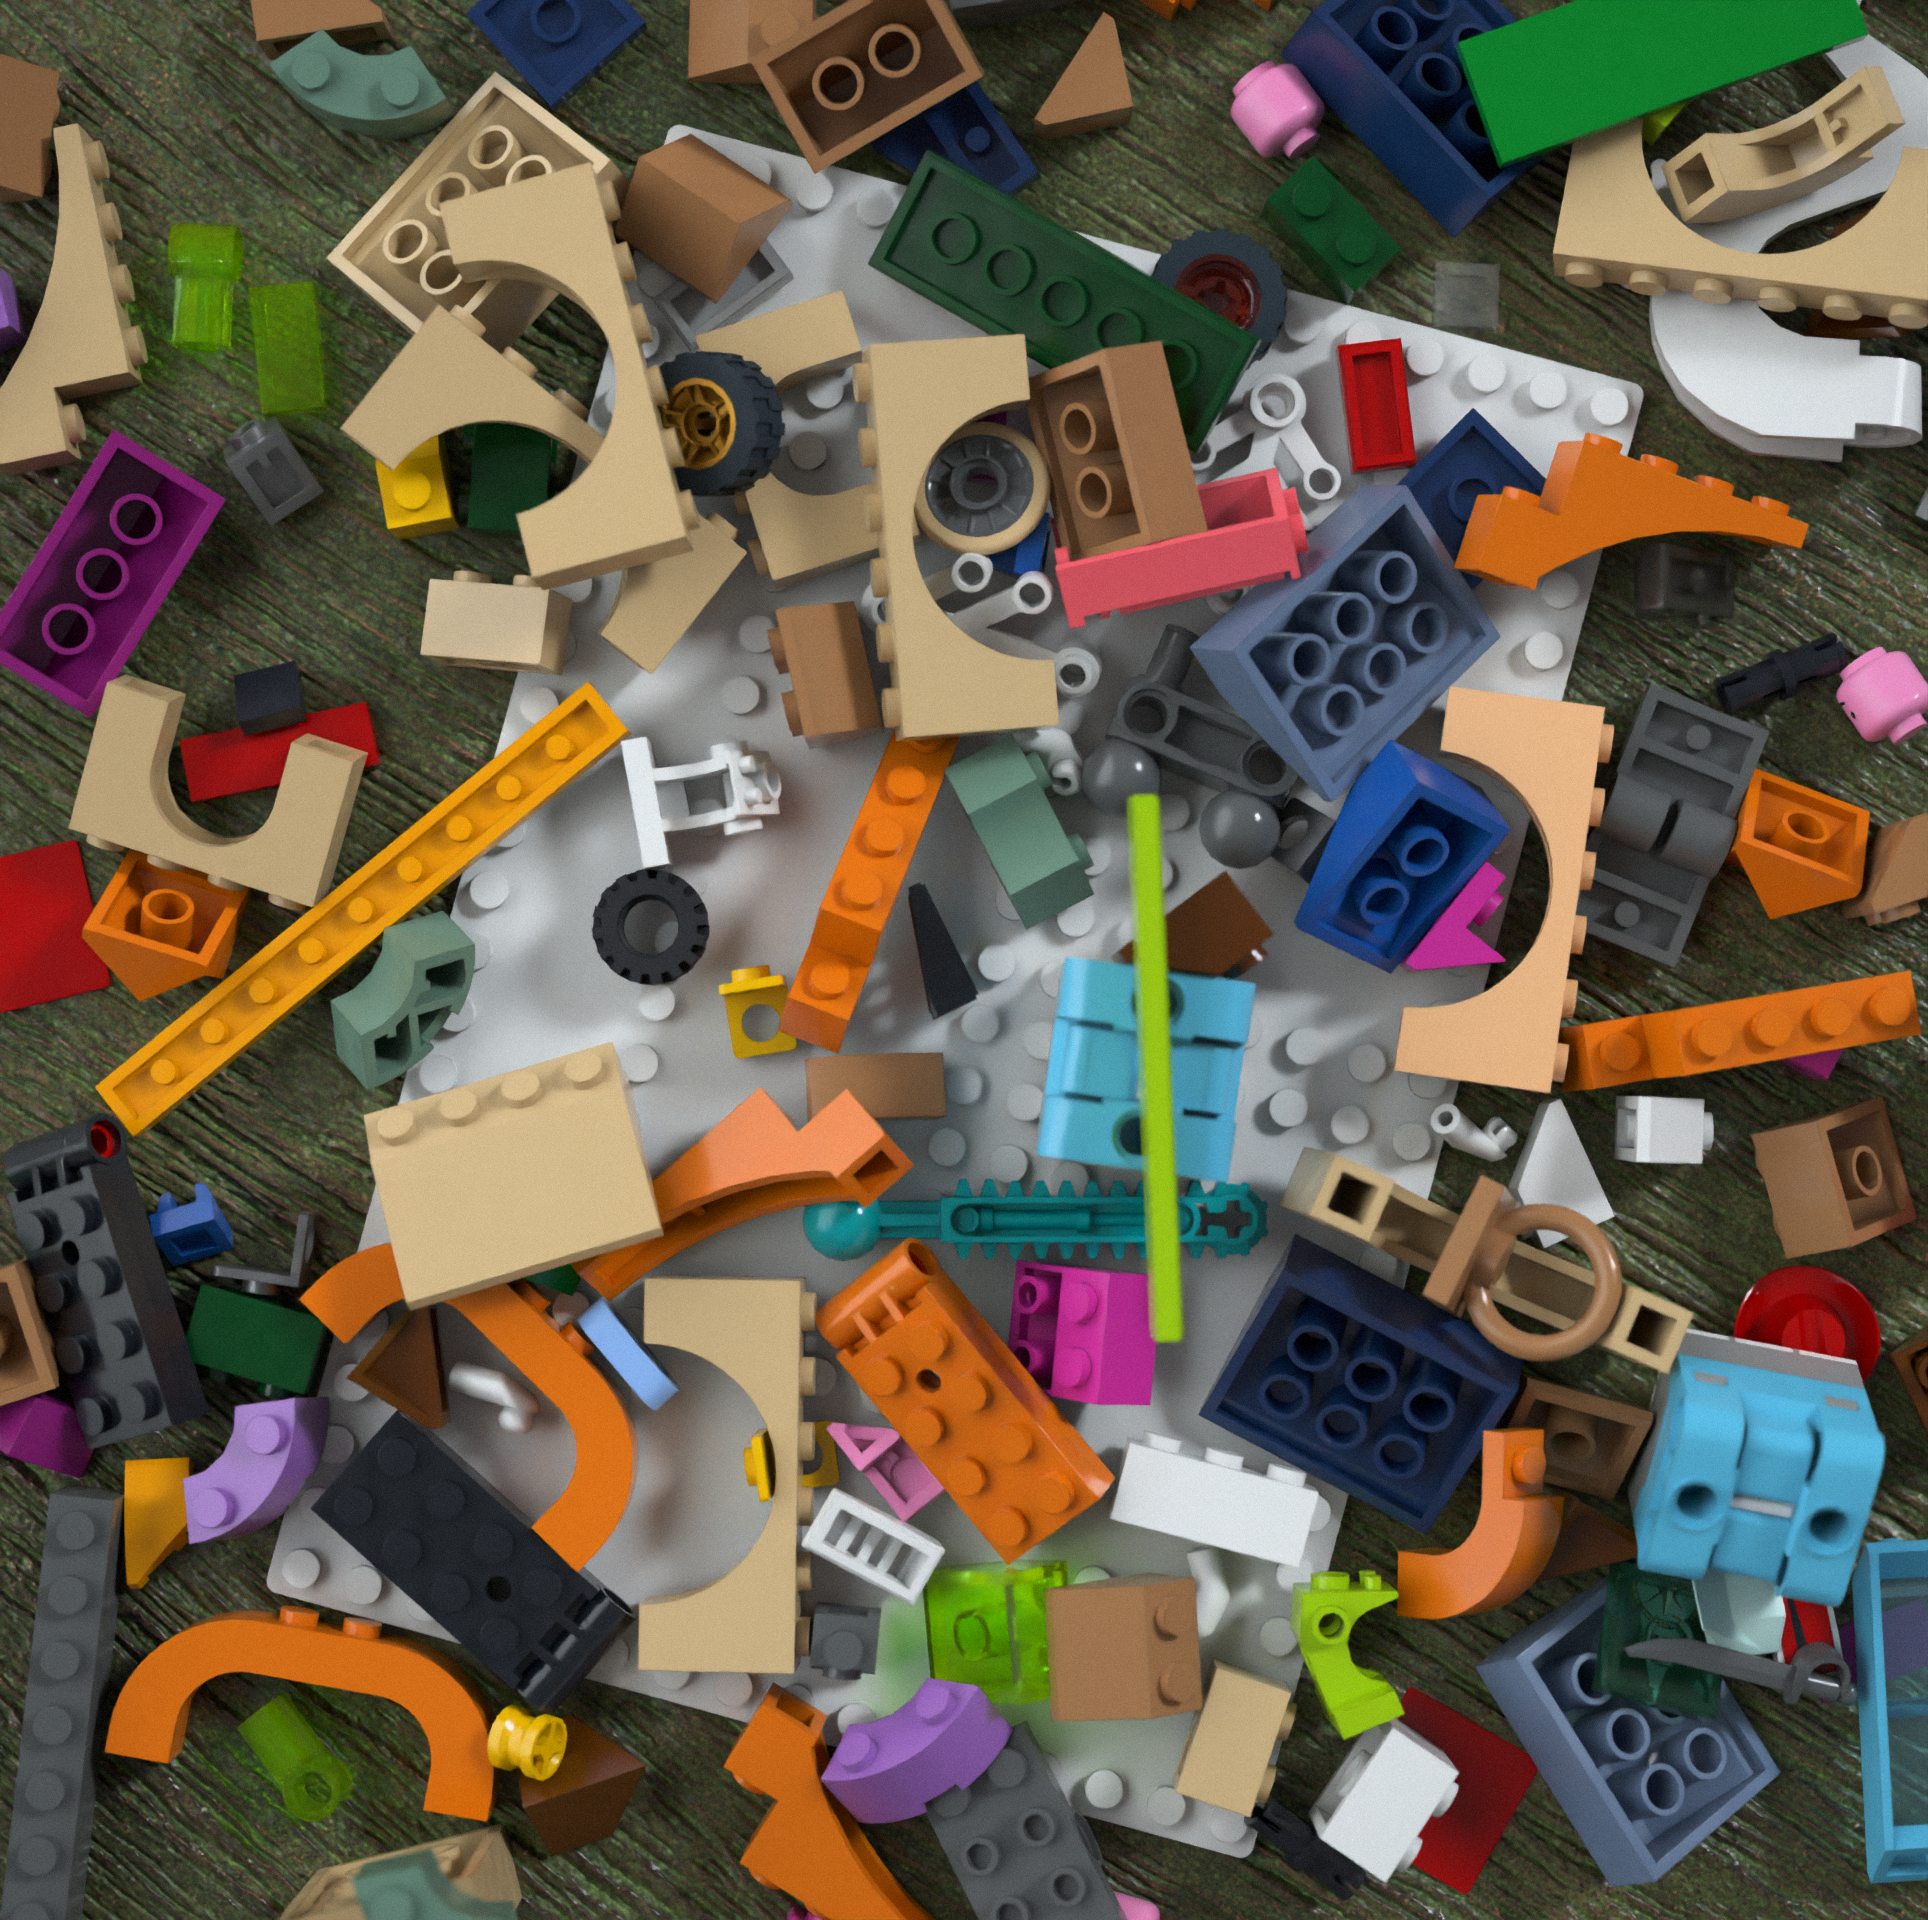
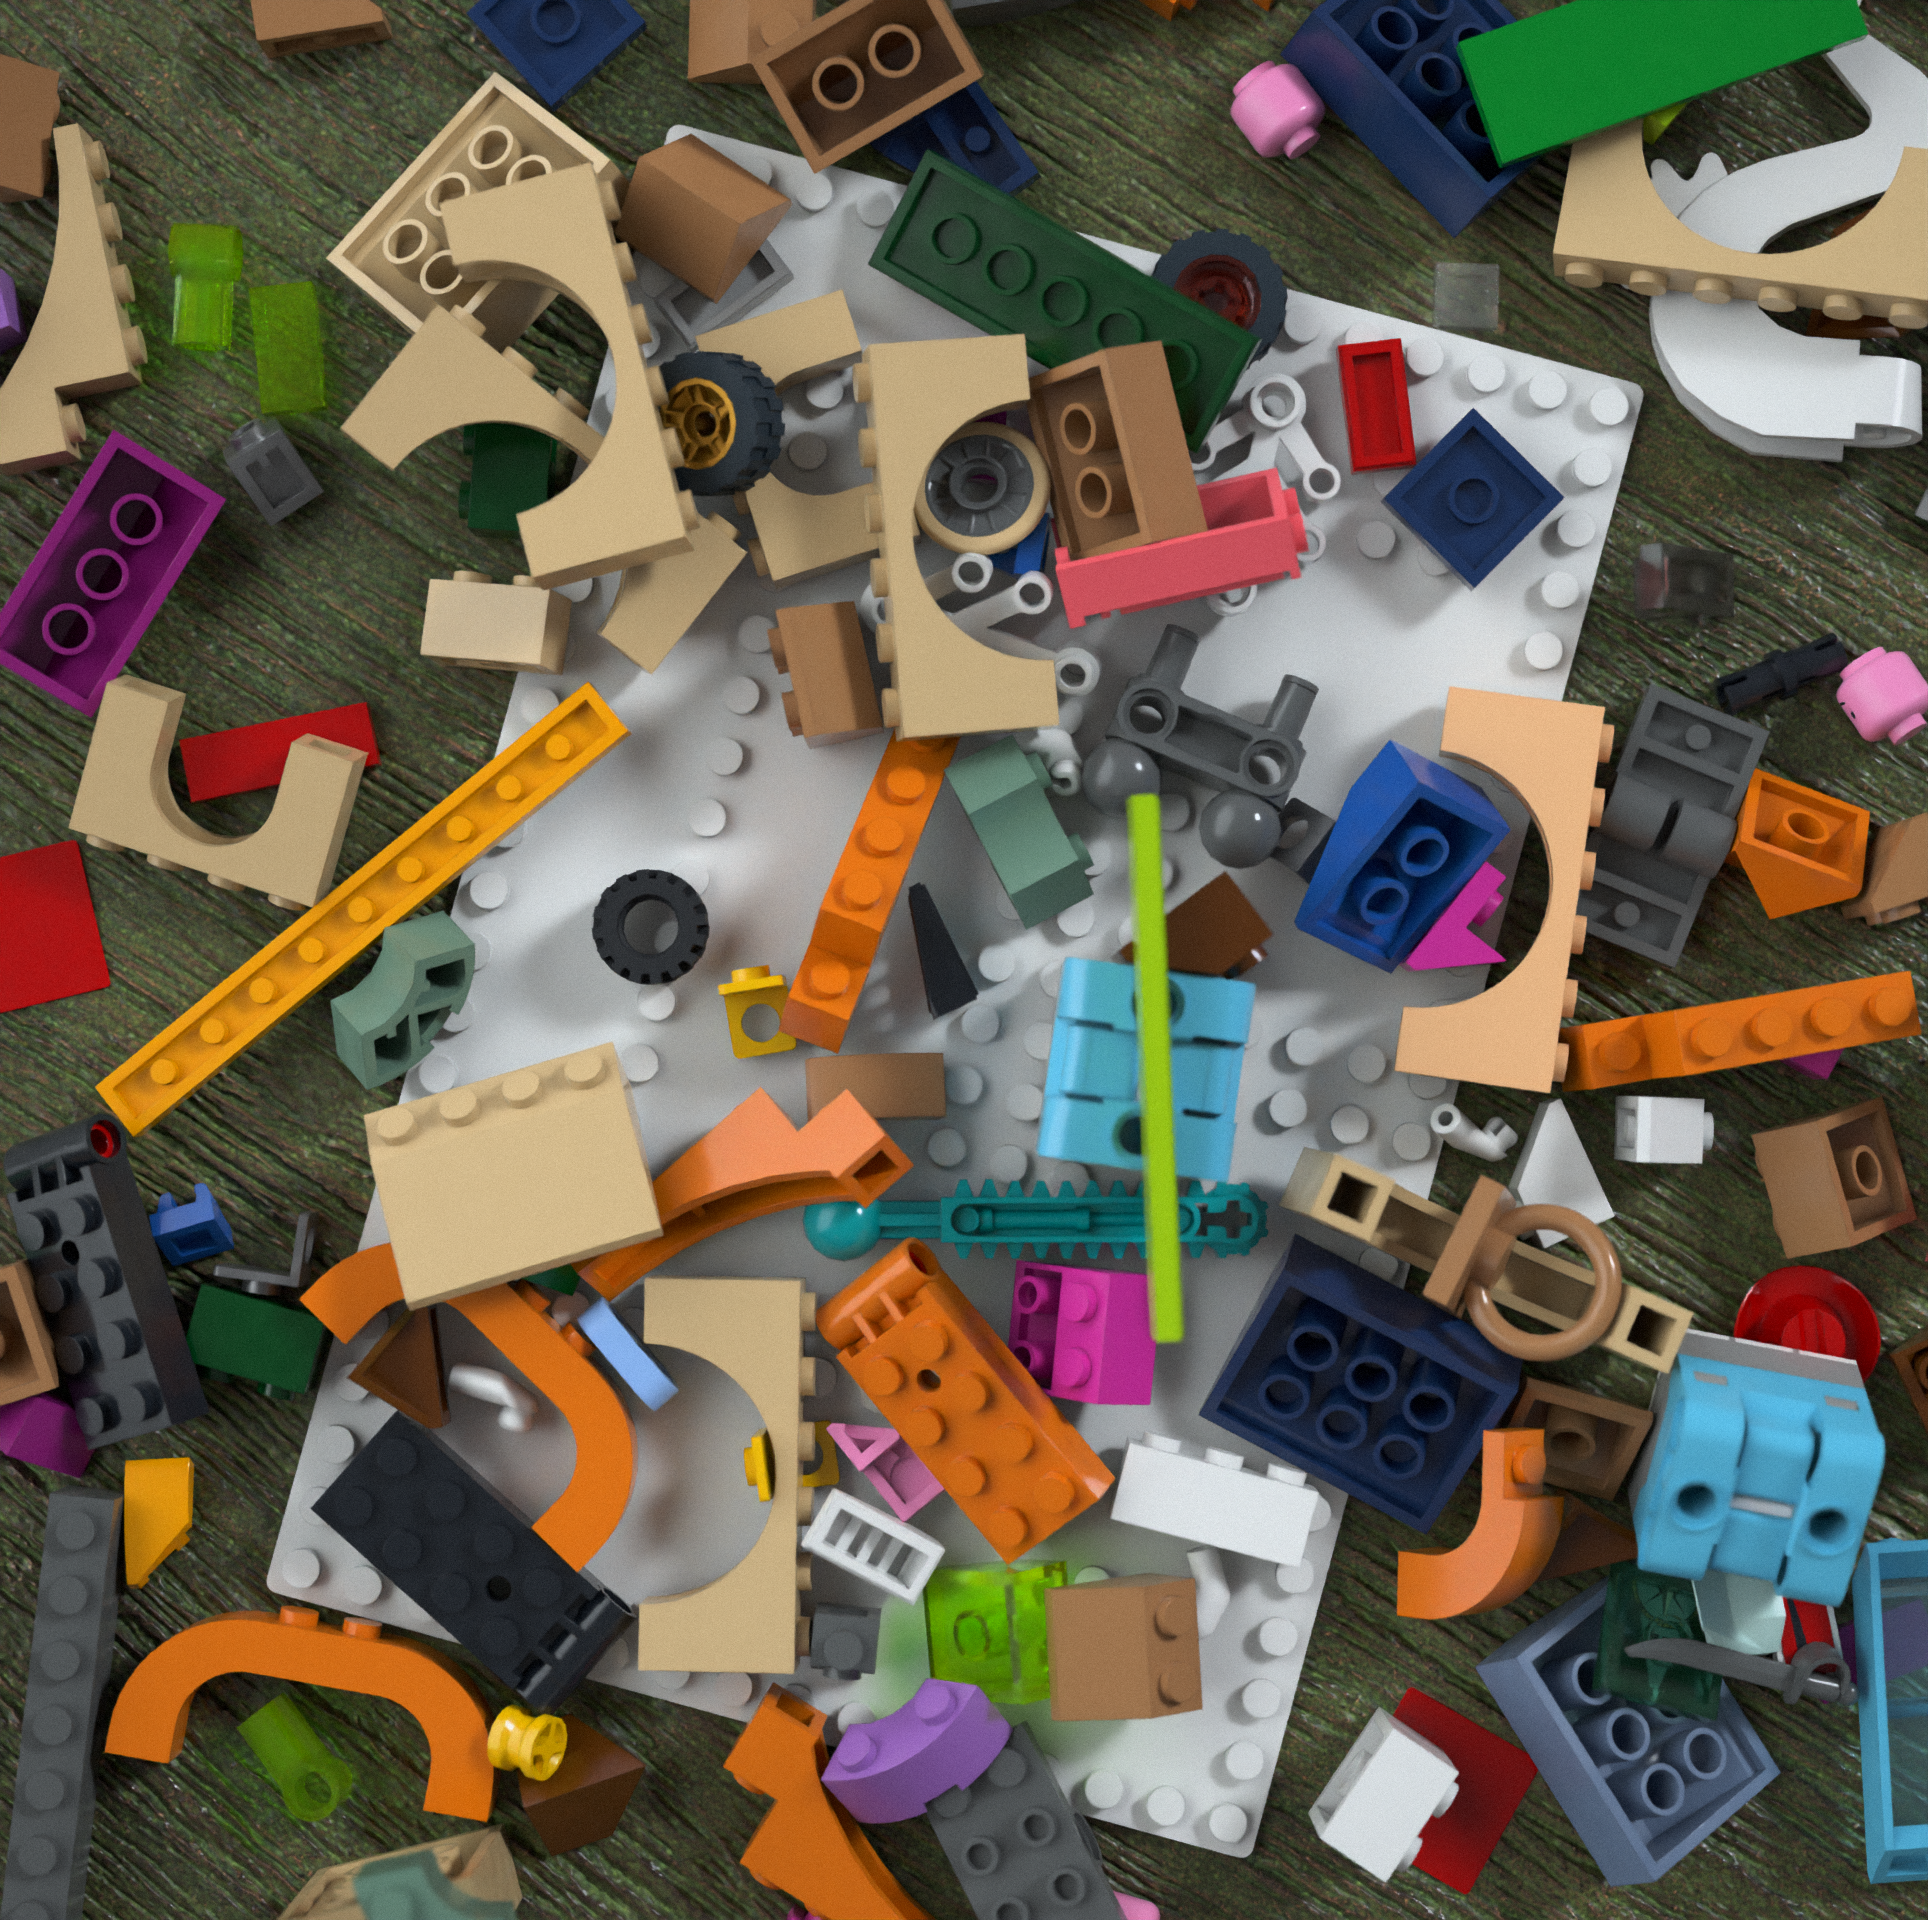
orange slope [82,849,251,1002] -> none
medium lavender brick [183,1397,329,1544] -> none
black tile [234,661,307,736] -> none
sand green brick [269,29,455,139] -> none
yellow slope [376,433,461,540] -> none
white tile [621,736,781,870] -> none
medium nougat slope [1033,12,1133,141] -> none
tan brick [1172,1658,1297,1817] -> none
sand blue slope [1190,485,1501,802] -> none
black pin [1244,1791,1367,1901] -> none
dark green brick [1261,156,1401,305] -> none
lime tile [1290,1570,1404,1740] -> none
orange arch [1453,433,1809,590] -> none
tan arch [1661,66,1905,223] -> none

